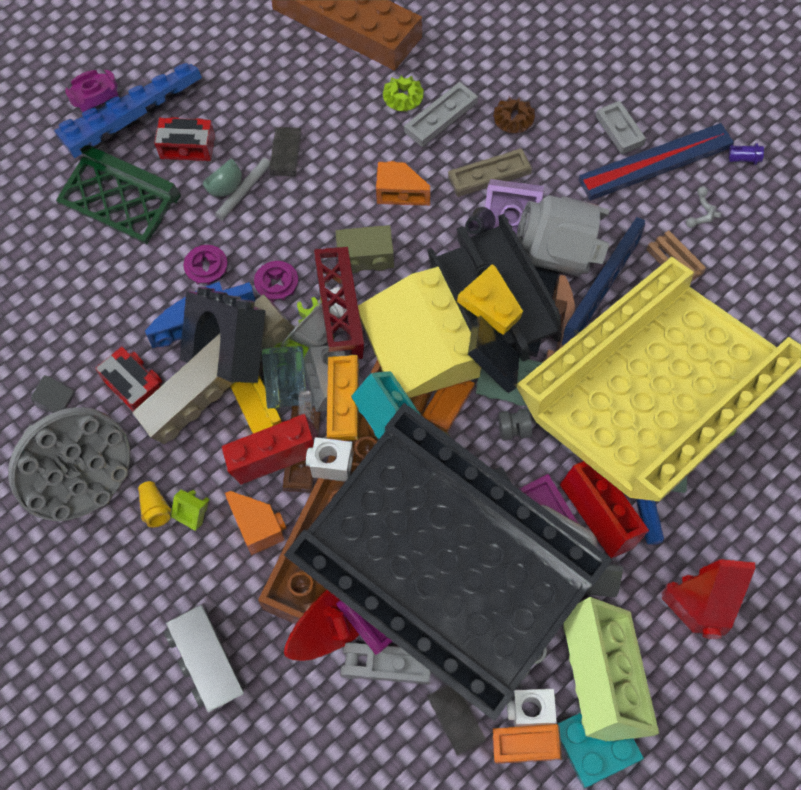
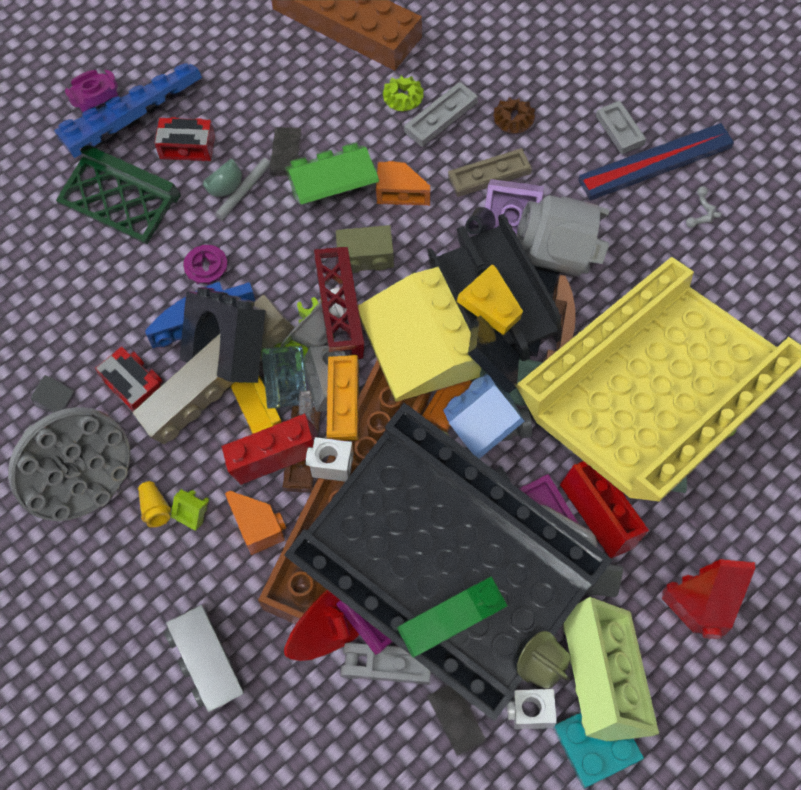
magenta gear [254,261,298,302] -> none
teal brick [351,371,421,439] -> none
orange tile [493,724,562,764] -> none
dark blue tile [562,217,646,345] -> none
blue axle [636,499,664,545] -> none
medium nougat tile [646,230,706,282] -> none
dark purple pin [729,143,764,165] -> none
none -> bright green slope [285,142,379,205]
none -> green slope [397,576,507,658]
none -> slope [443,373,525,459]
none -> olive piece [517,630,570,689]

